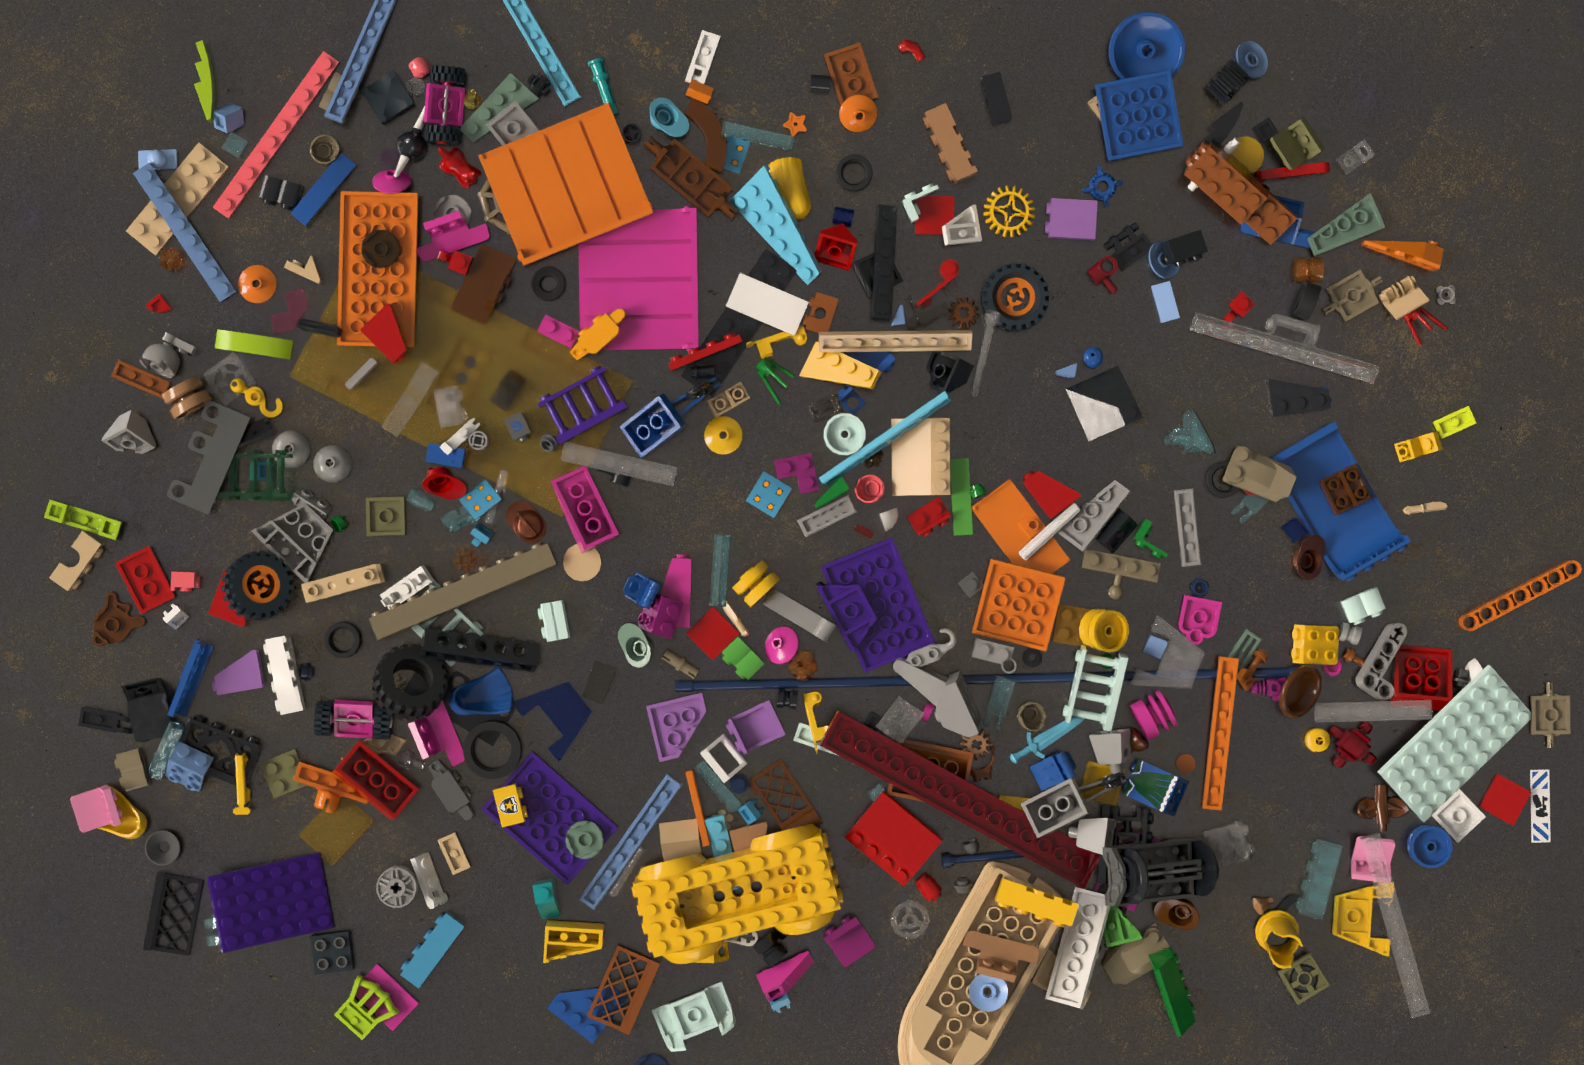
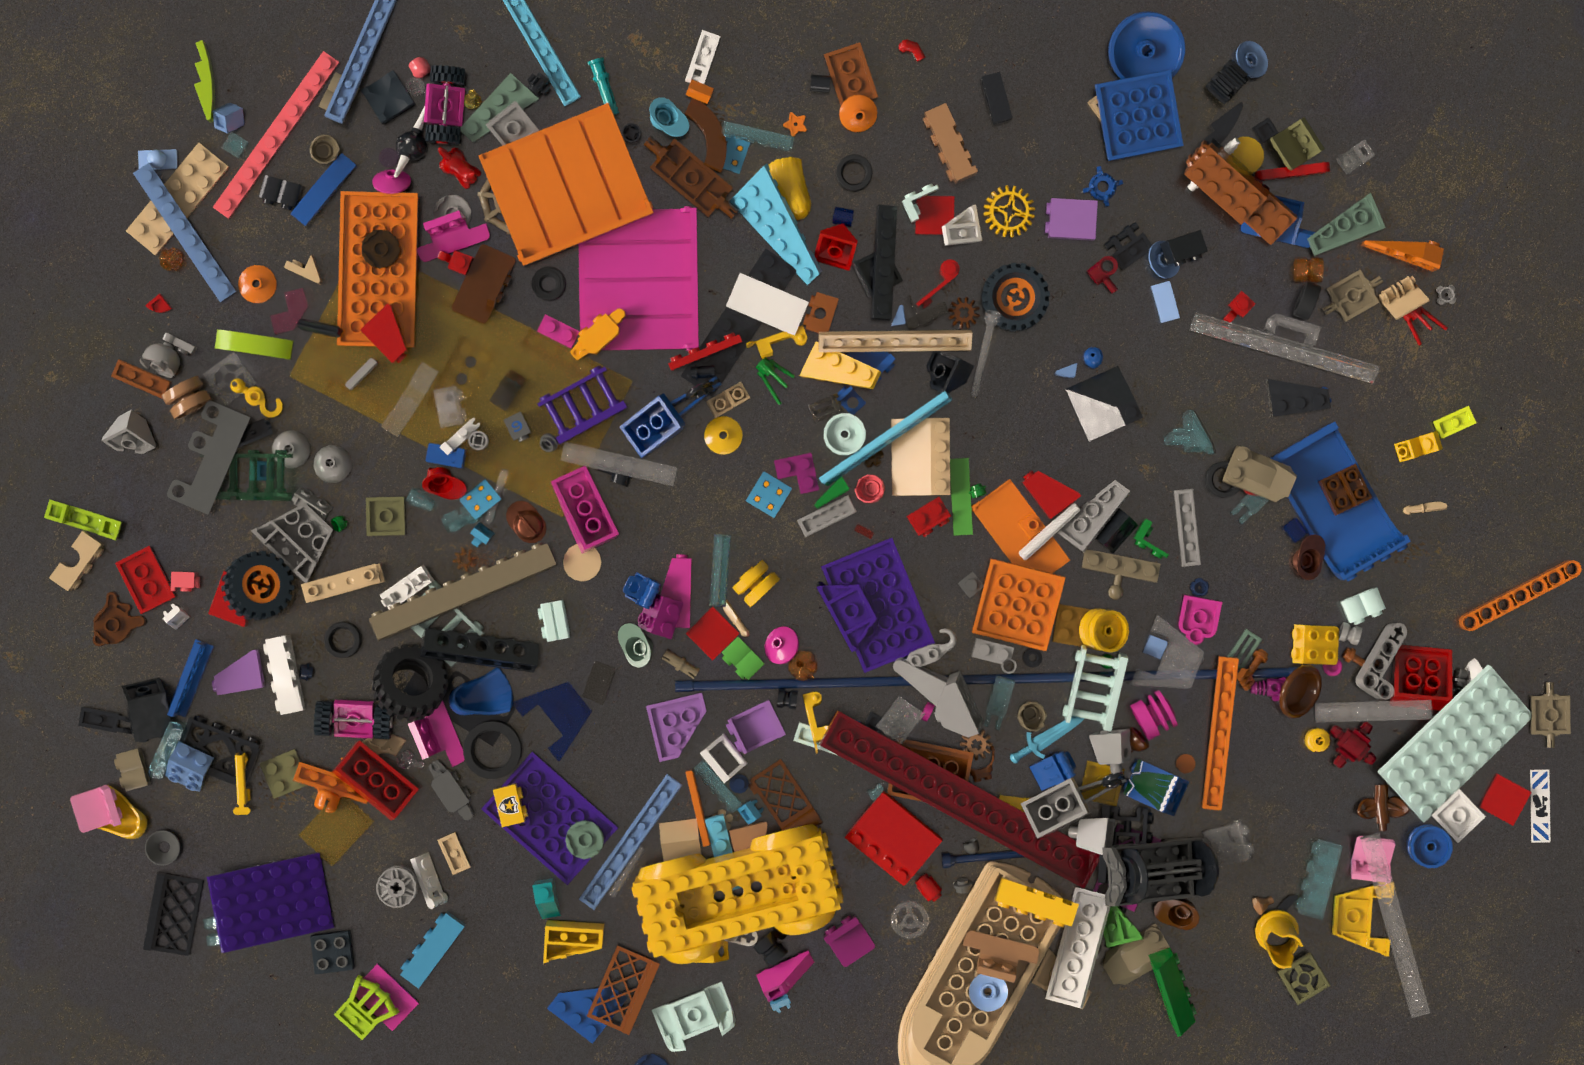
light grey beam [763,588,837,642] -> none
white brick [879,508,898,532] -> none

